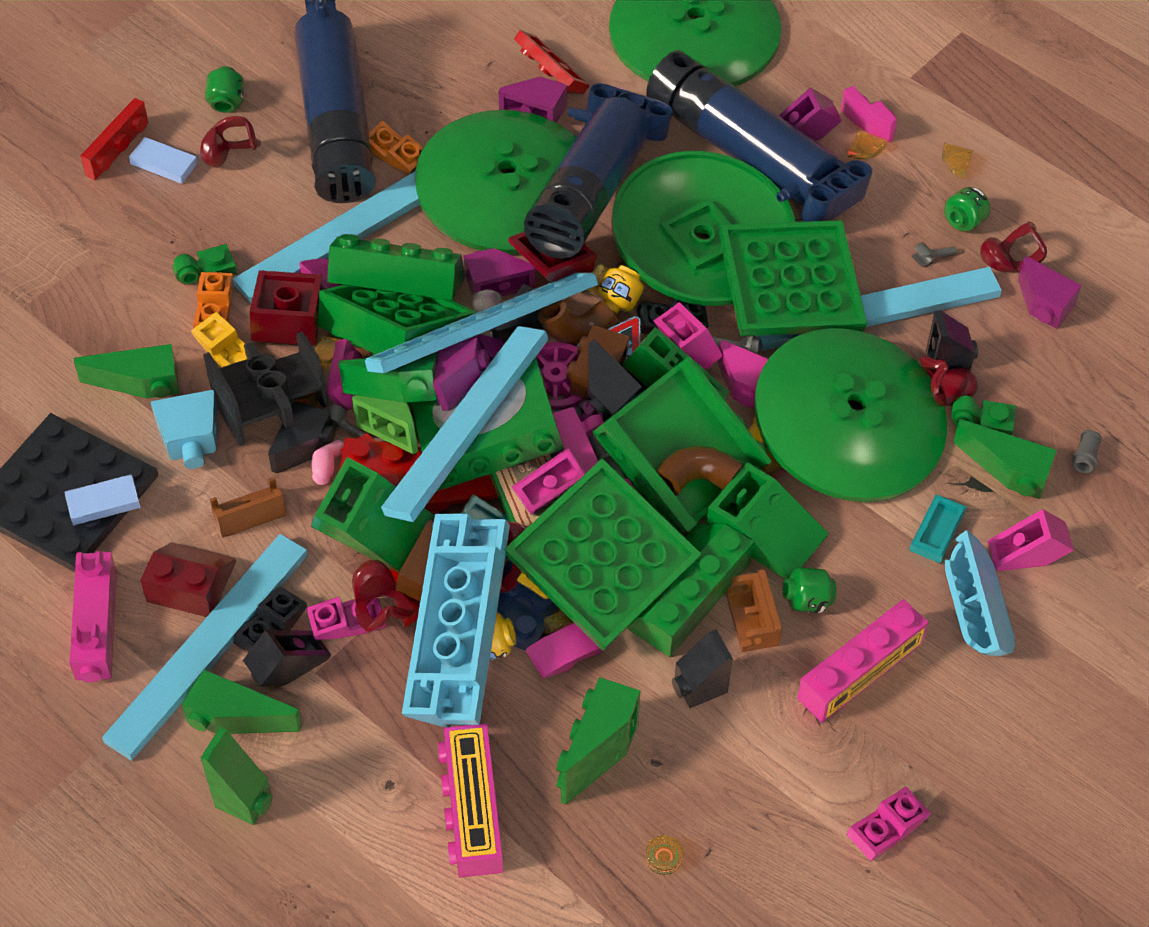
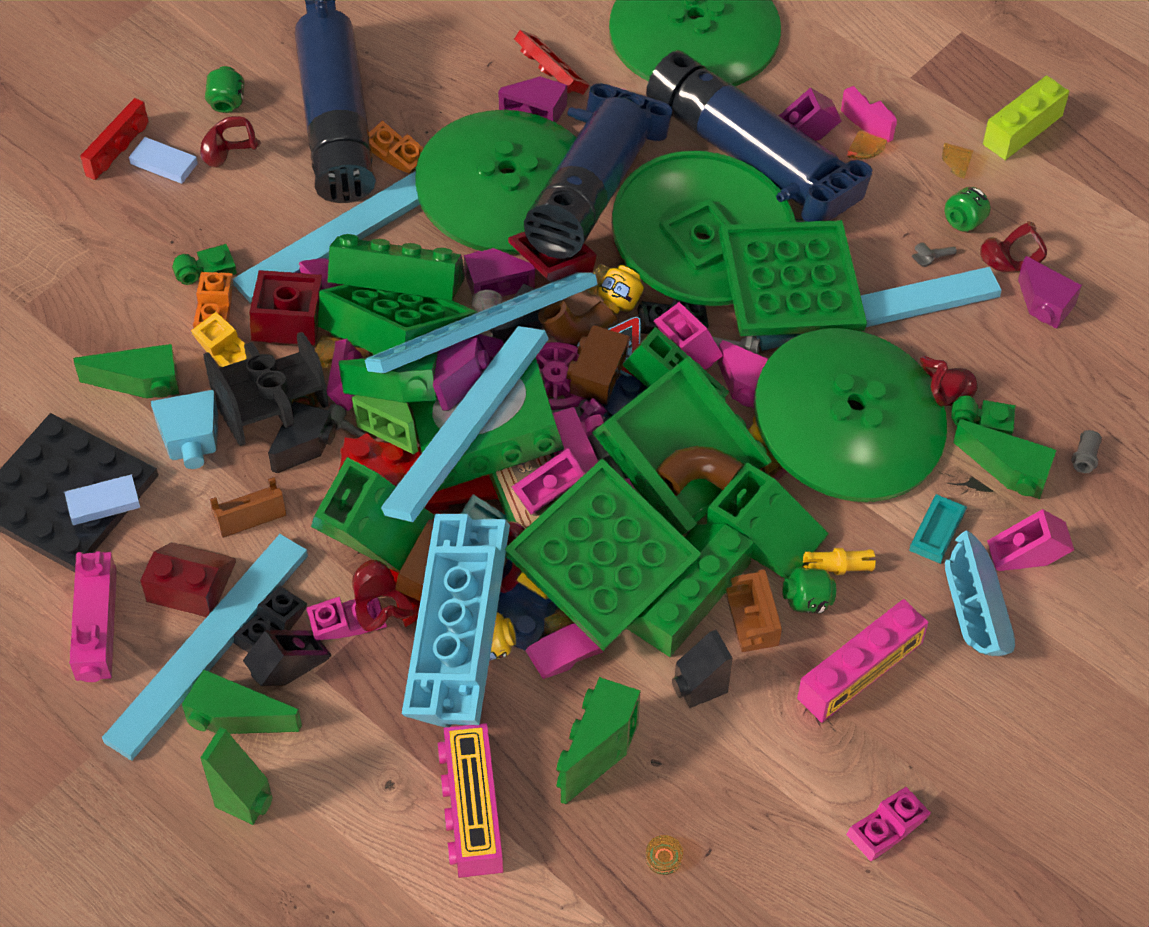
bright pink arm [312,440,344,485] -> none
black slope [587,339,642,417] -> none
black slope [926,310,978,372] -> none
none -> yellow pin [803,548,876,575]
none -> lime brick [983,75,1070,160]

